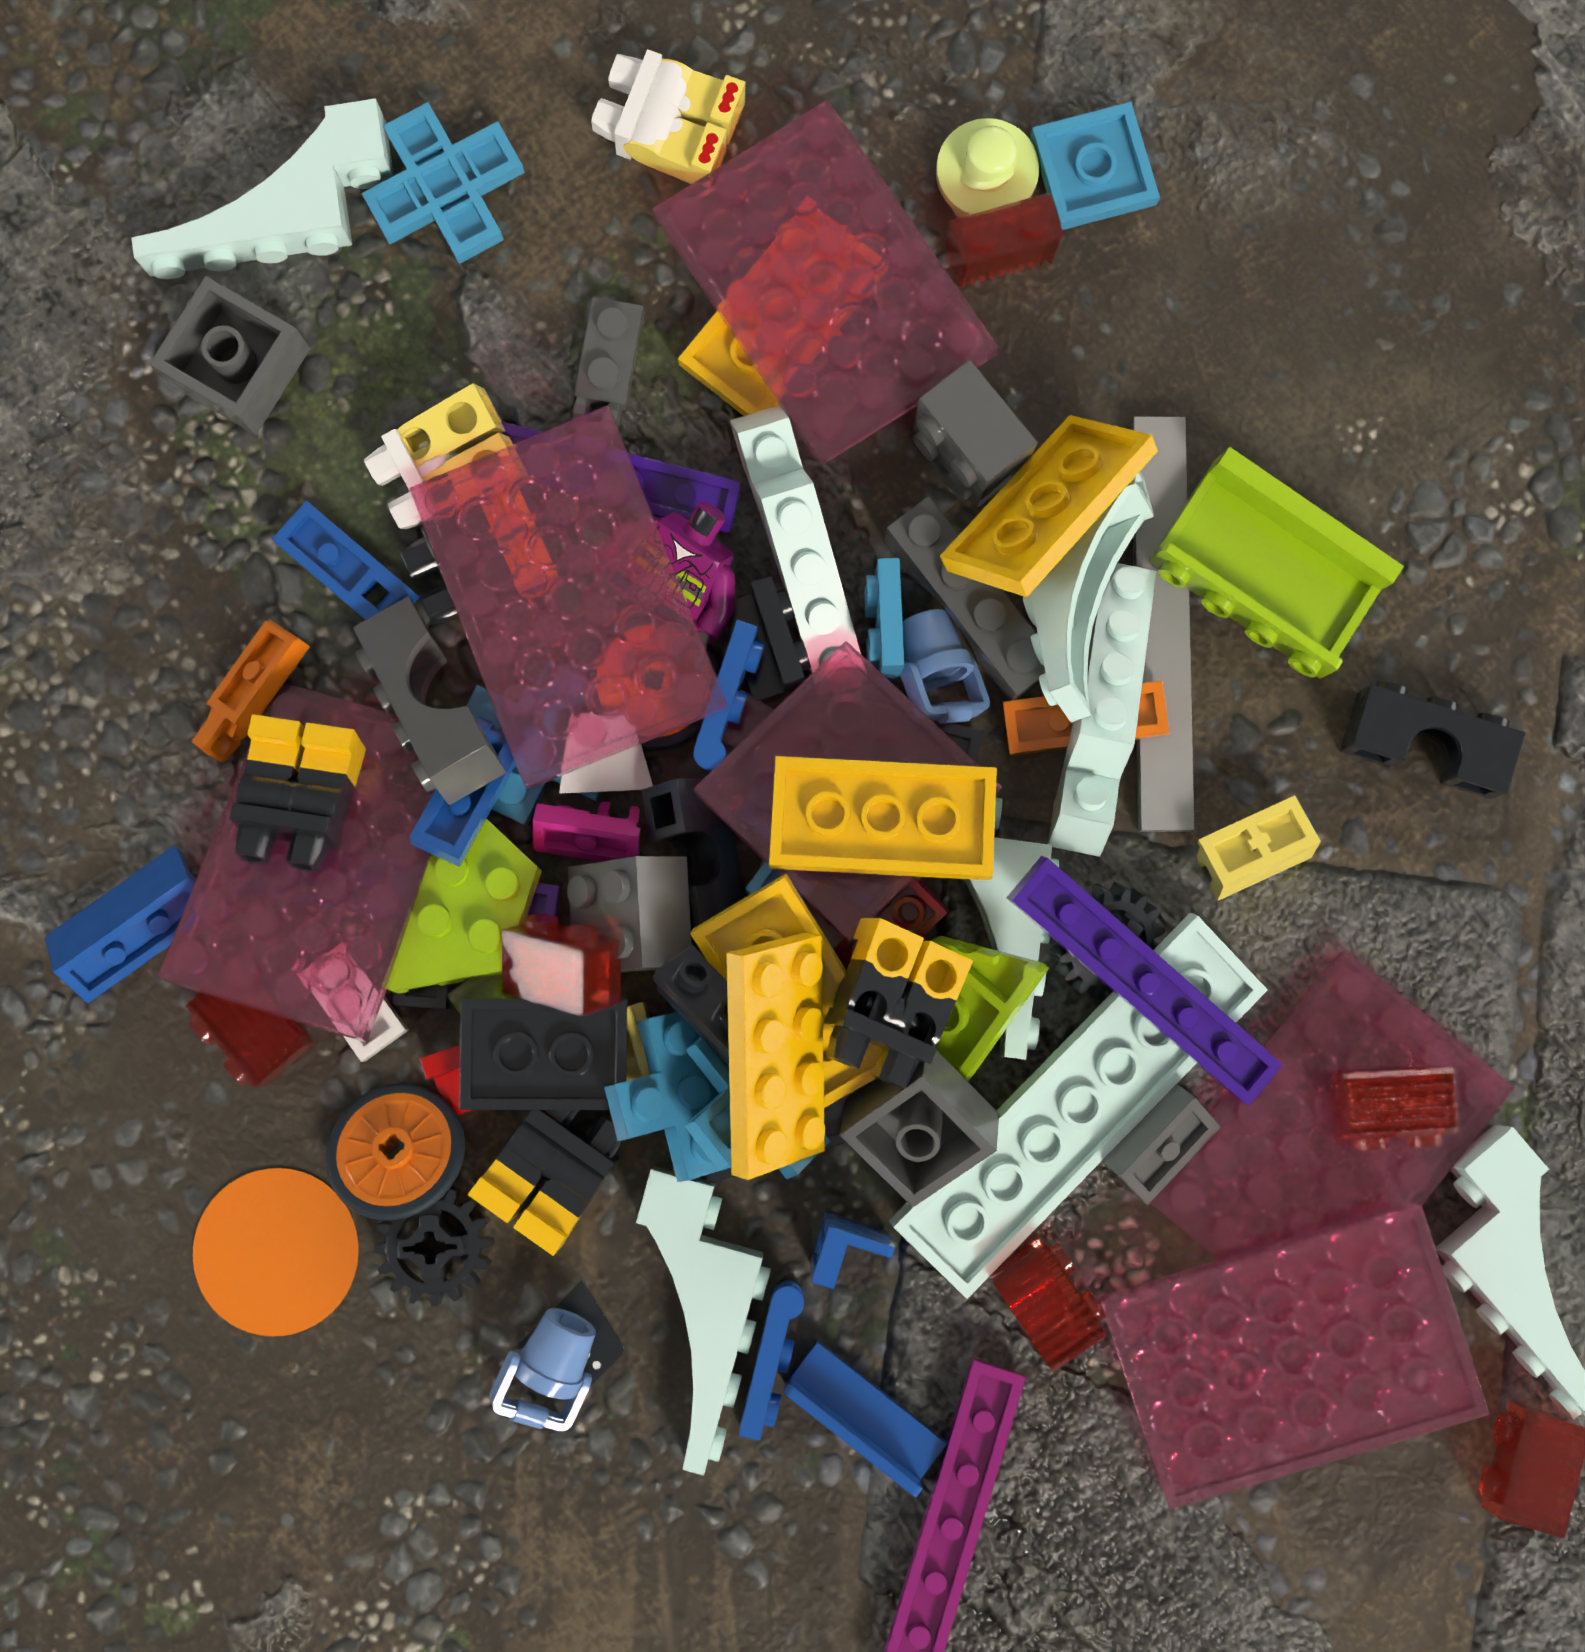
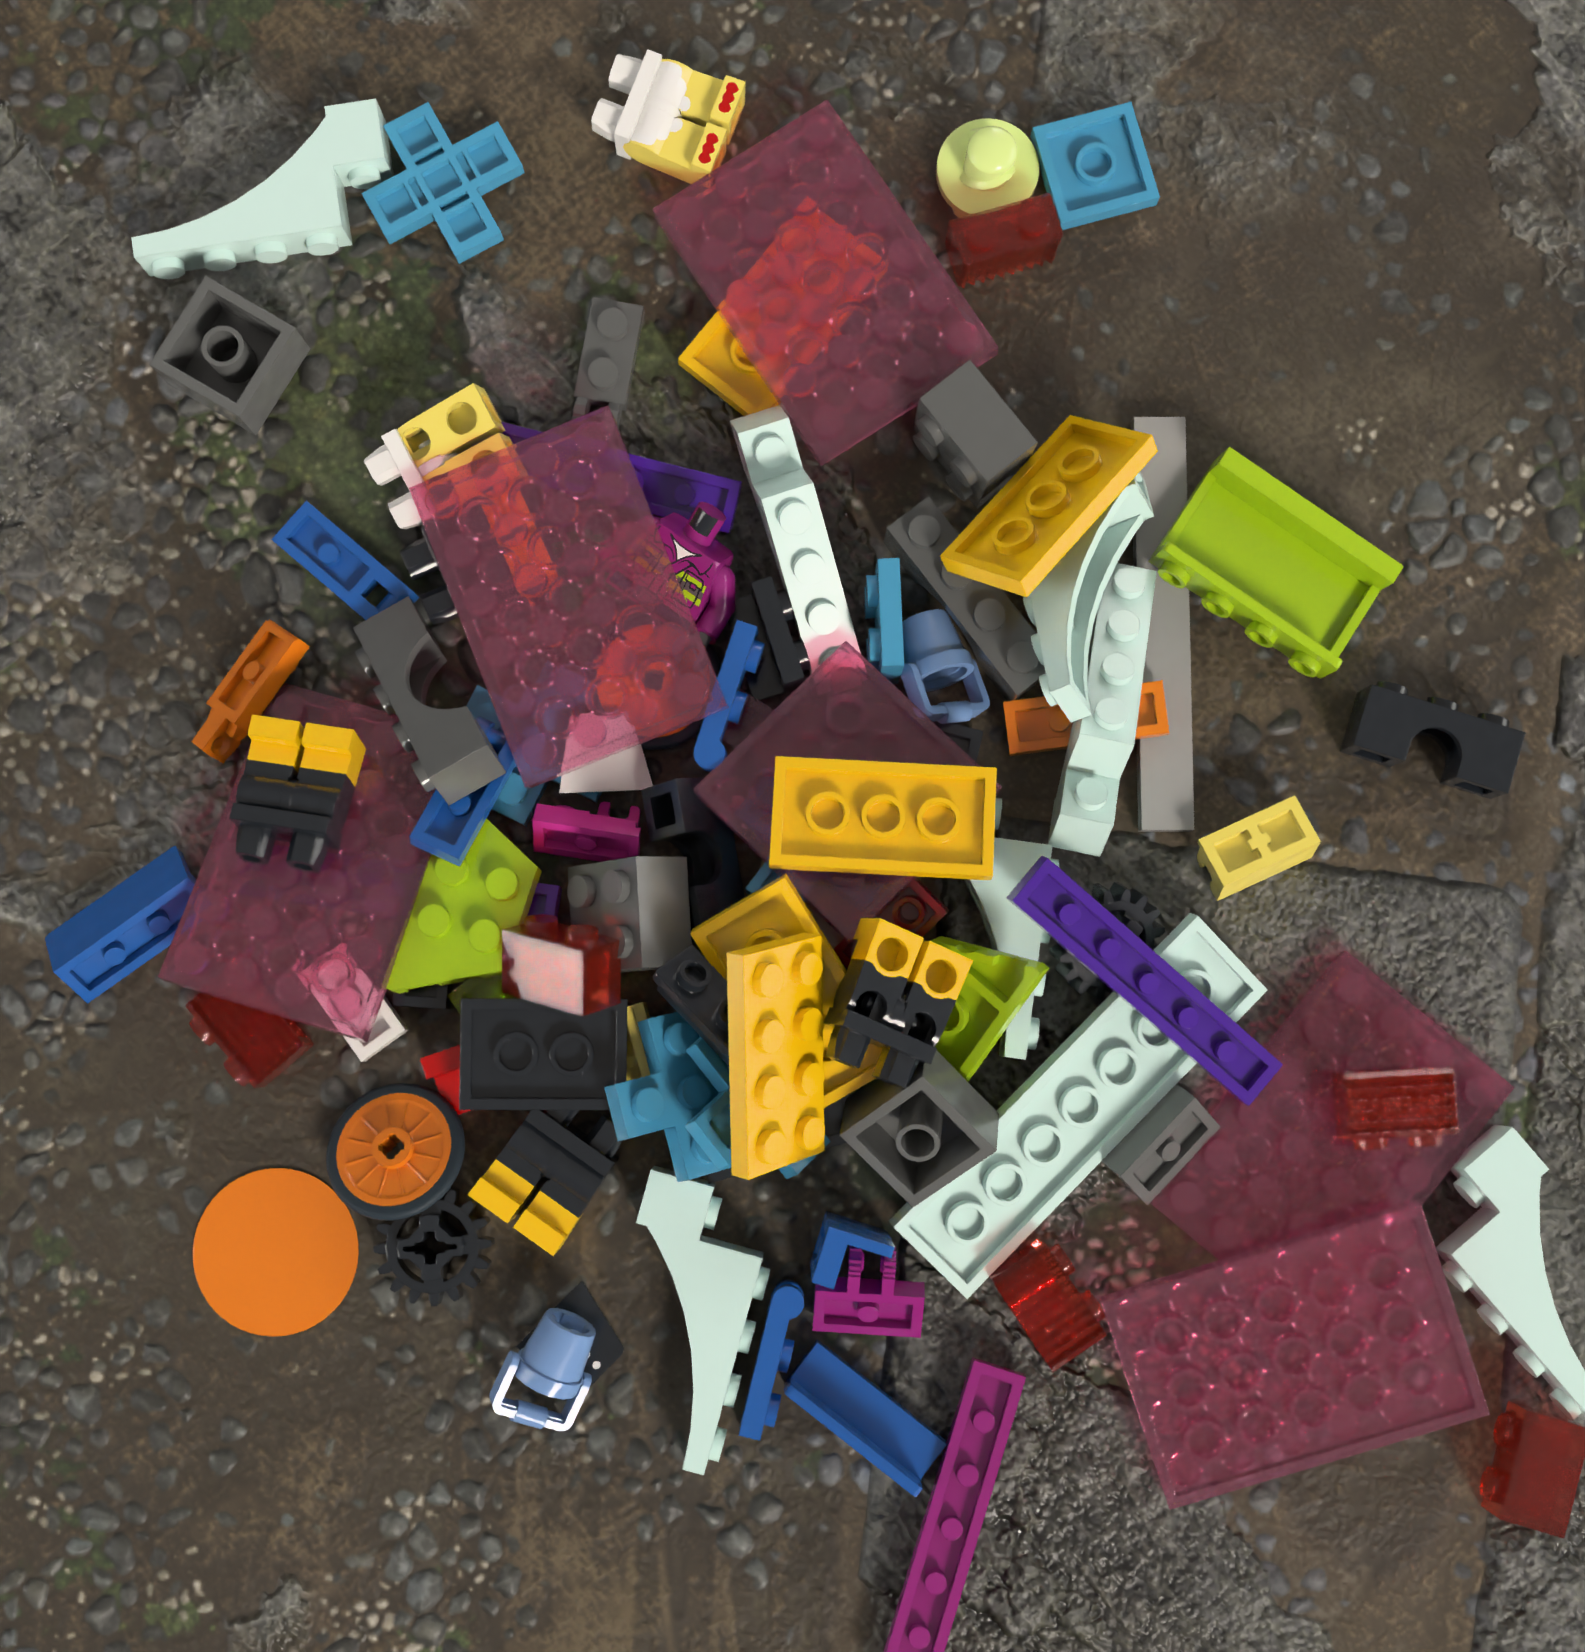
none -> magenta hinge [812,1245,925,1338]

